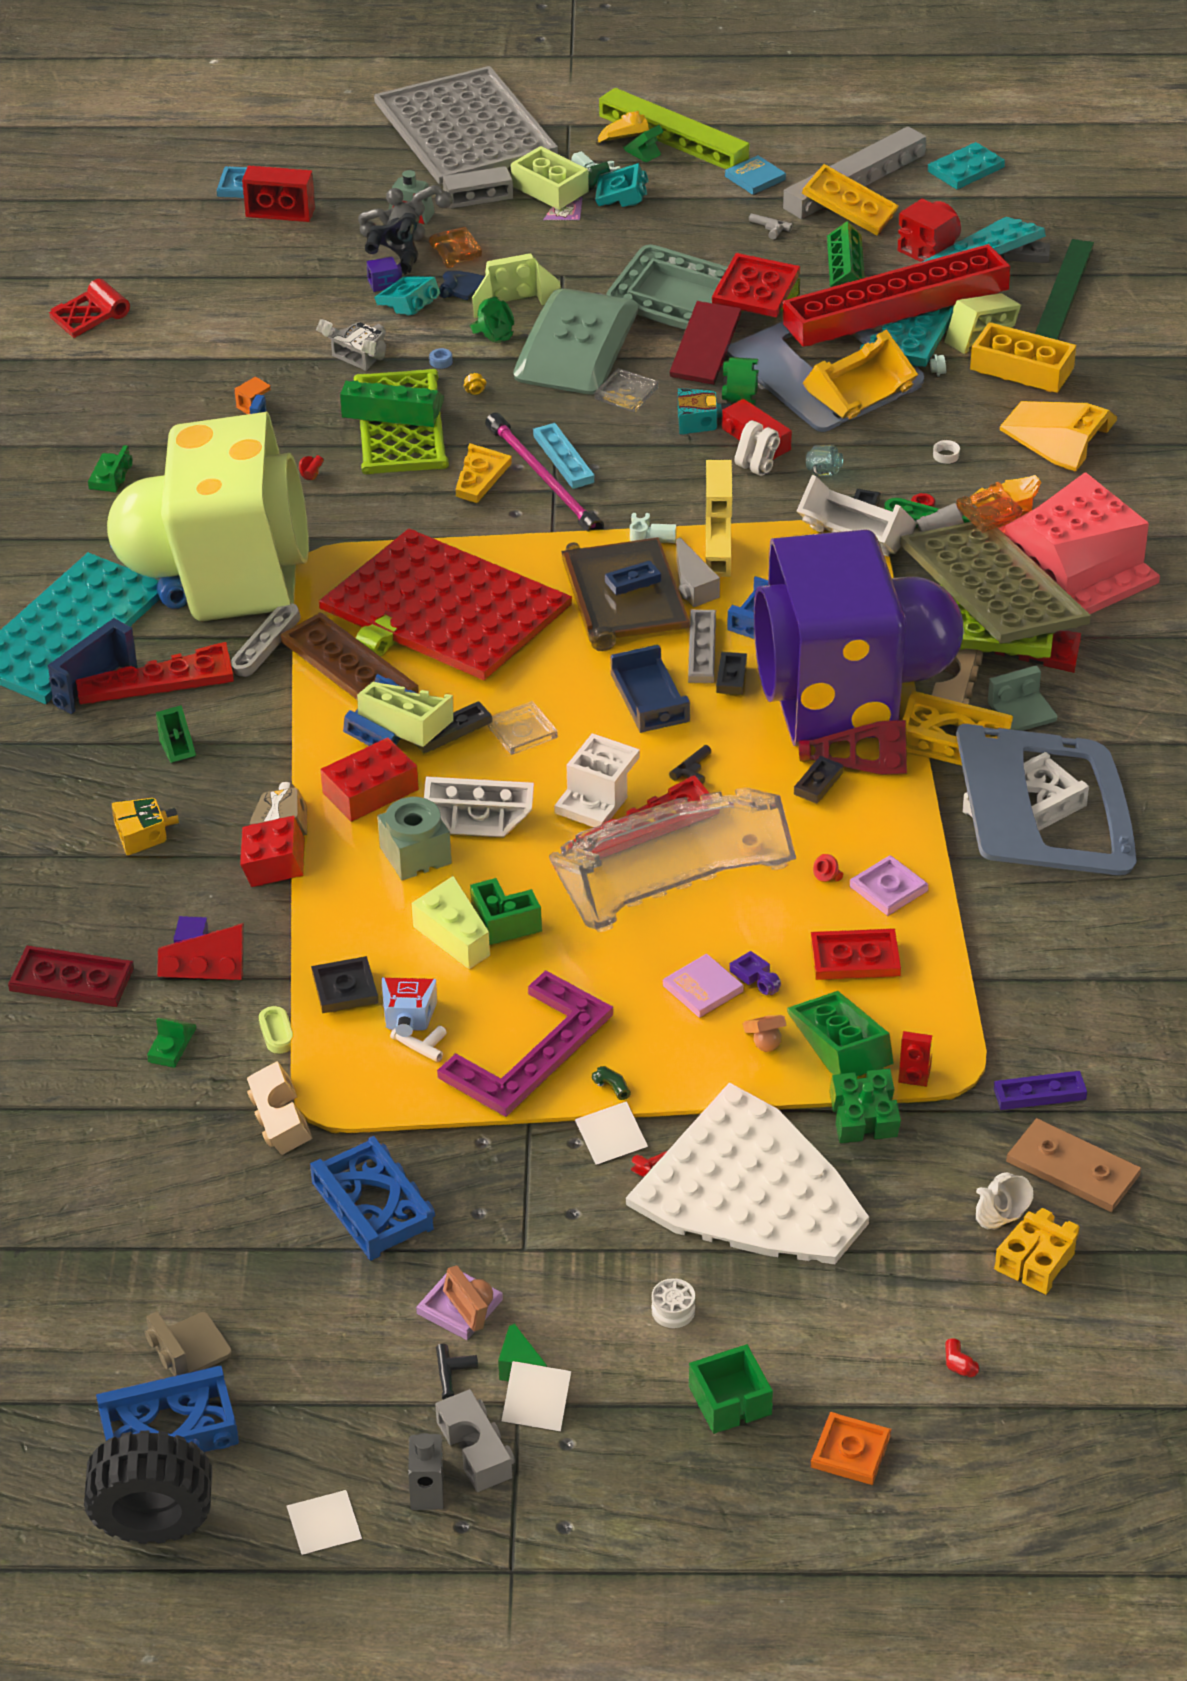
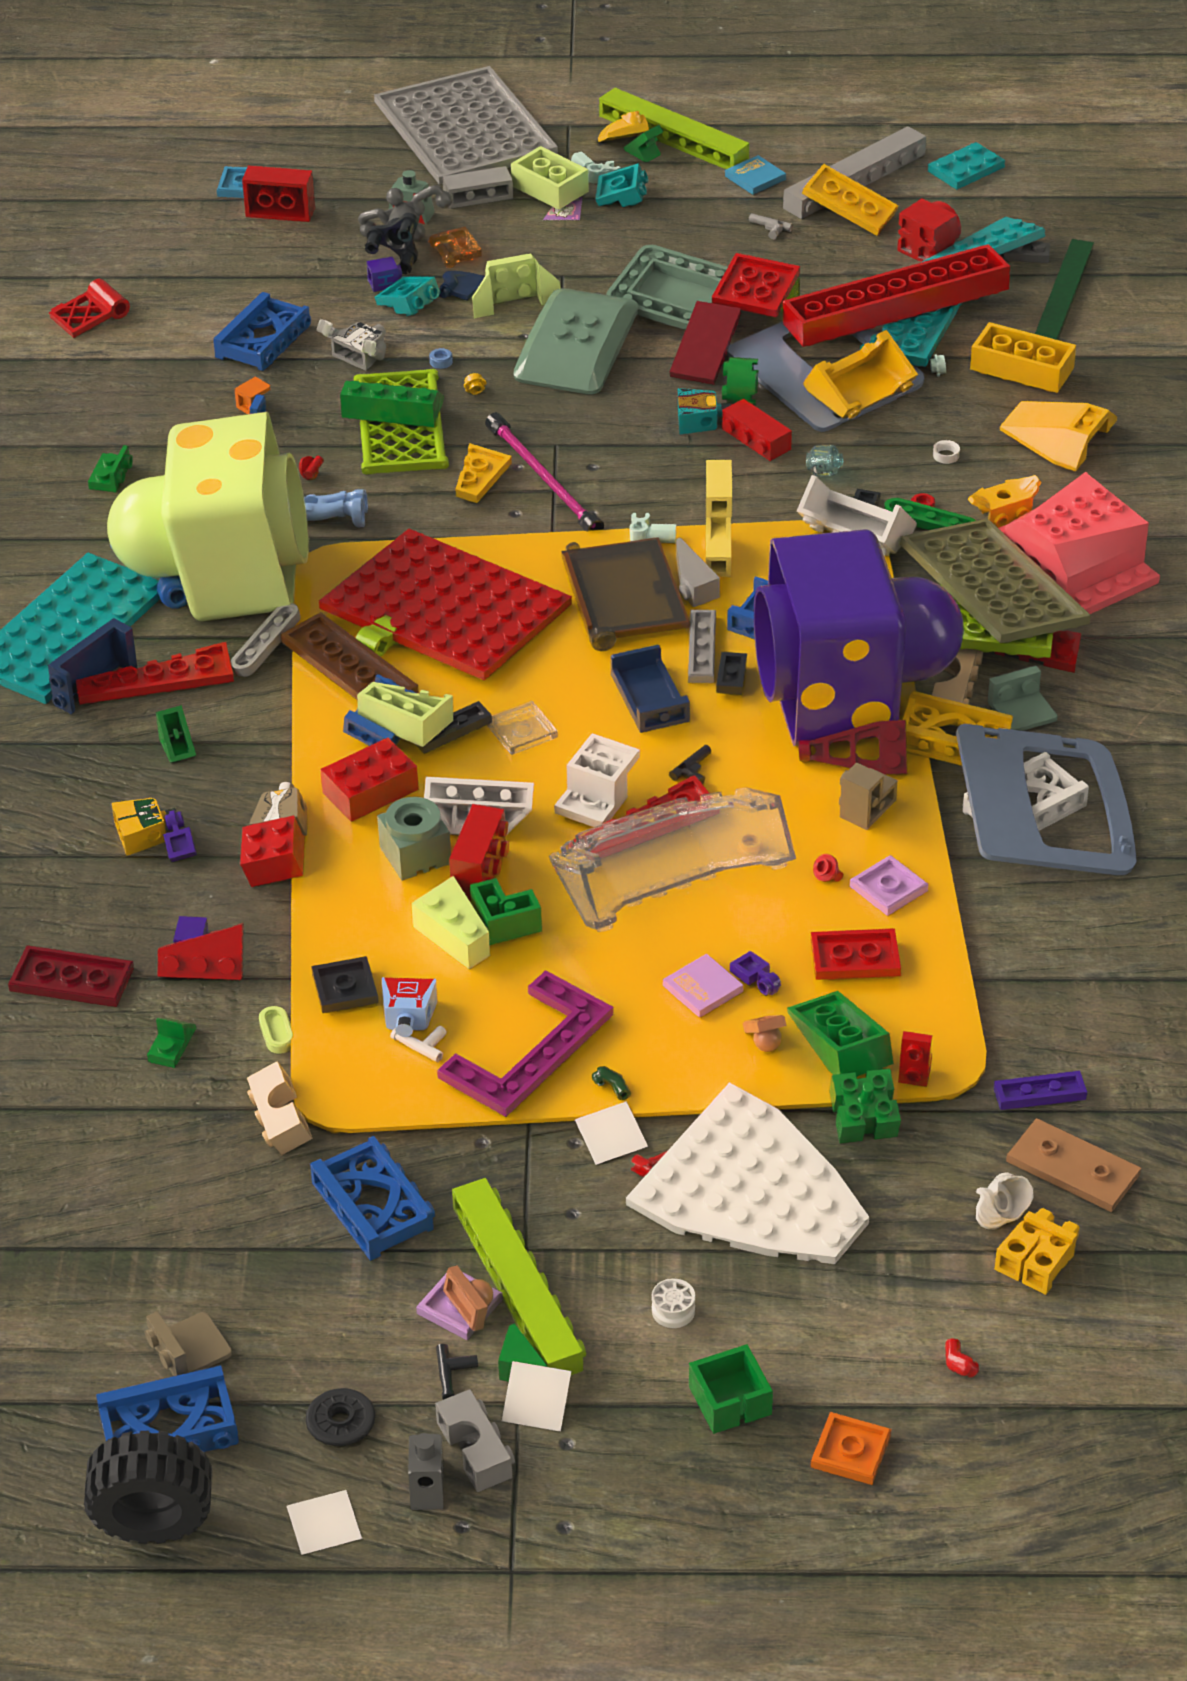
green tile [469,296,514,343] -> none
medium azure plate [533,423,594,489] -> none
dark green arm [588,161,610,190] -> none
clear tile [594,368,658,412] -> none
dark blue plate [605,560,661,596] -> none
white brick [735,420,780,476] -> none
black plate [794,756,844,804] -> none
green fence [827,221,865,287] -> none
light grey piece [916,503,965,532] -> none
yellowish green wedge [944,293,1021,354] -> none
clear orange plate [956,482,1023,533] -> none
none -> dark purple plate [163,810,197,862]
none -> blue fence [213,292,311,371]
none -> light blue piece [304,489,368,528]
none -> black wheel [306,1388,376,1446]
none -> red brick [449,804,509,902]
none -> lime brick [452,1178,586,1375]
none -> dark tan brick [839,763,898,830]

